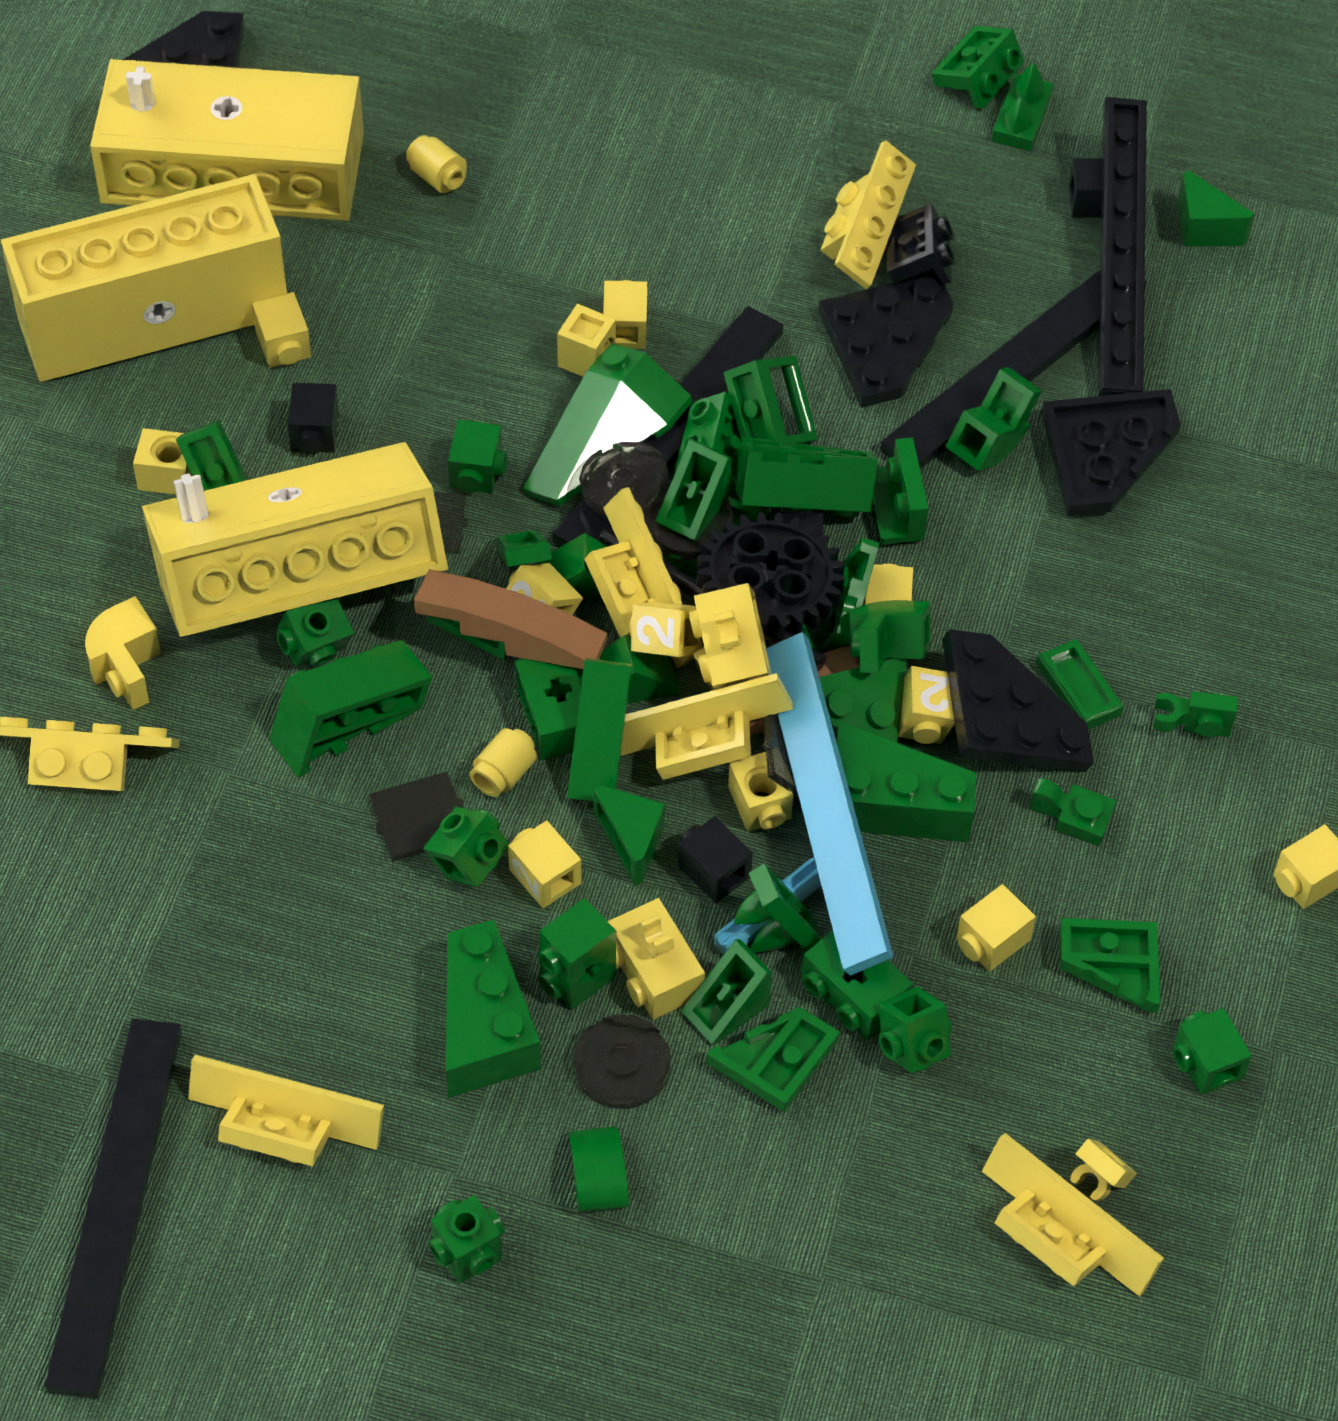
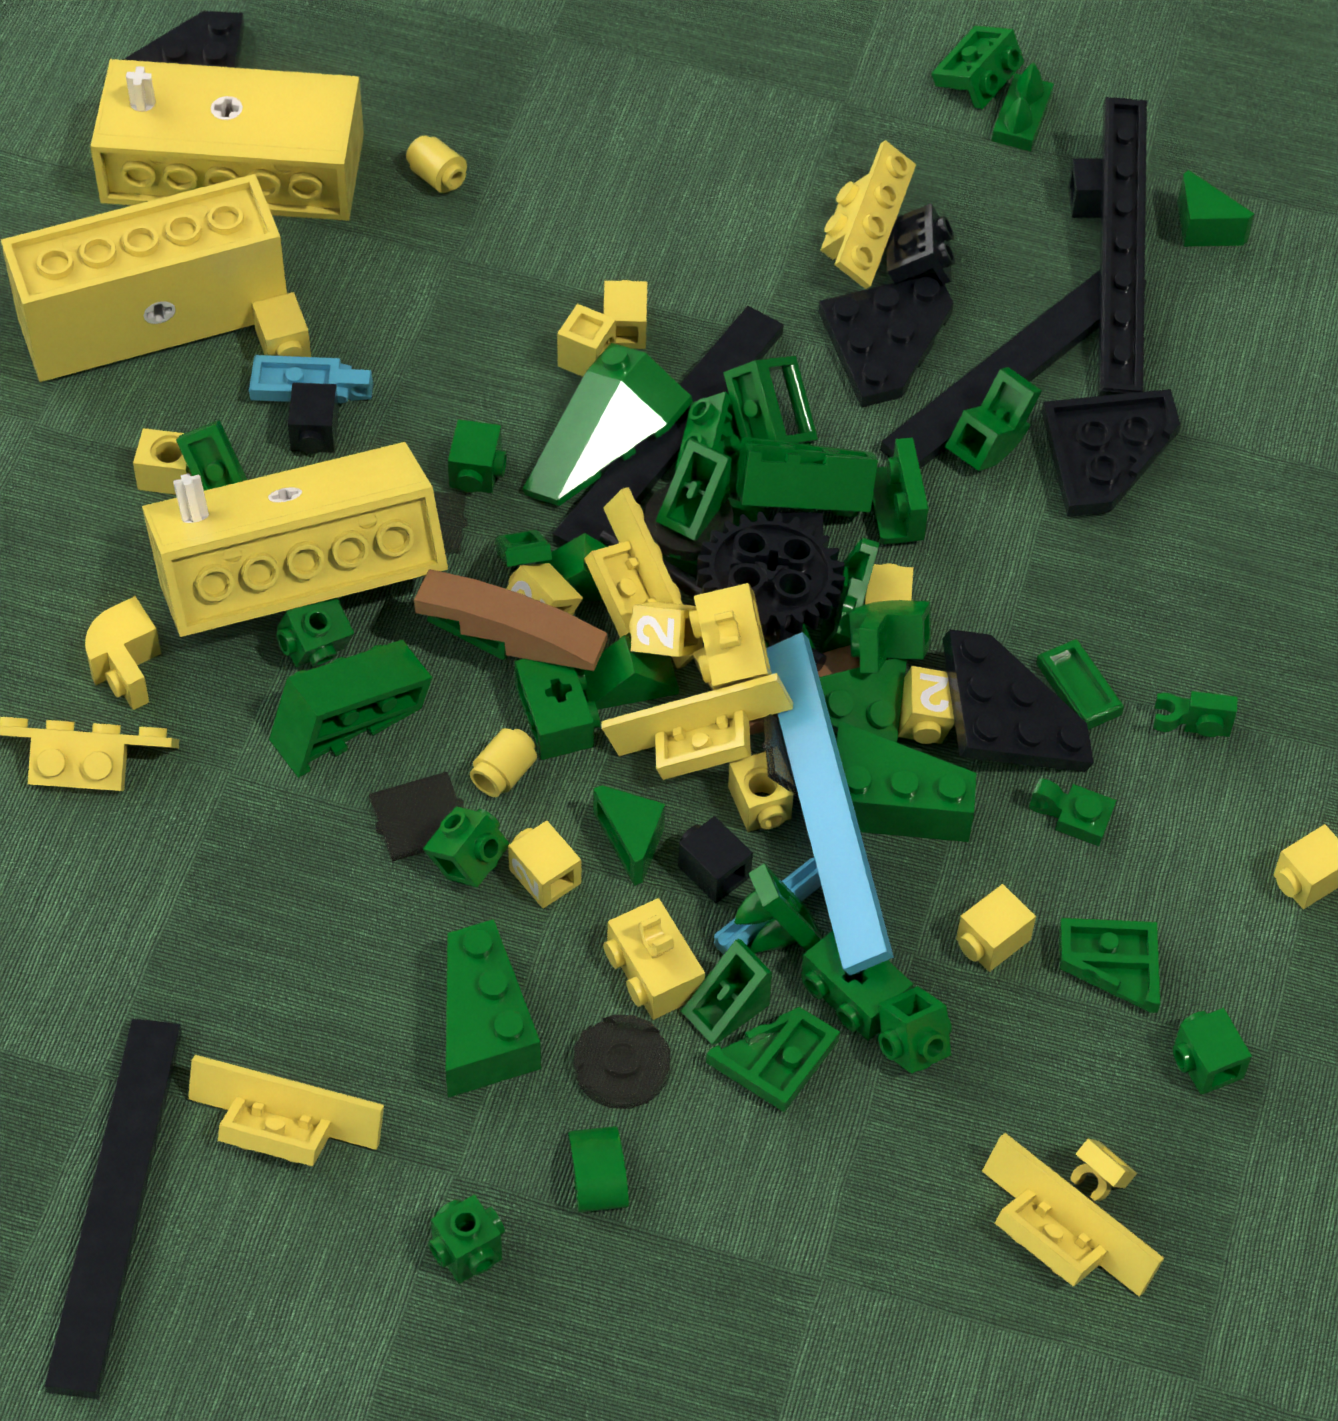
green brick [538,898,616,1011] -> none
green tile [567,658,633,802] -> none
clear smoke tile [579,441,670,516] -> none
none -> medium azure hinge [249,355,373,403]

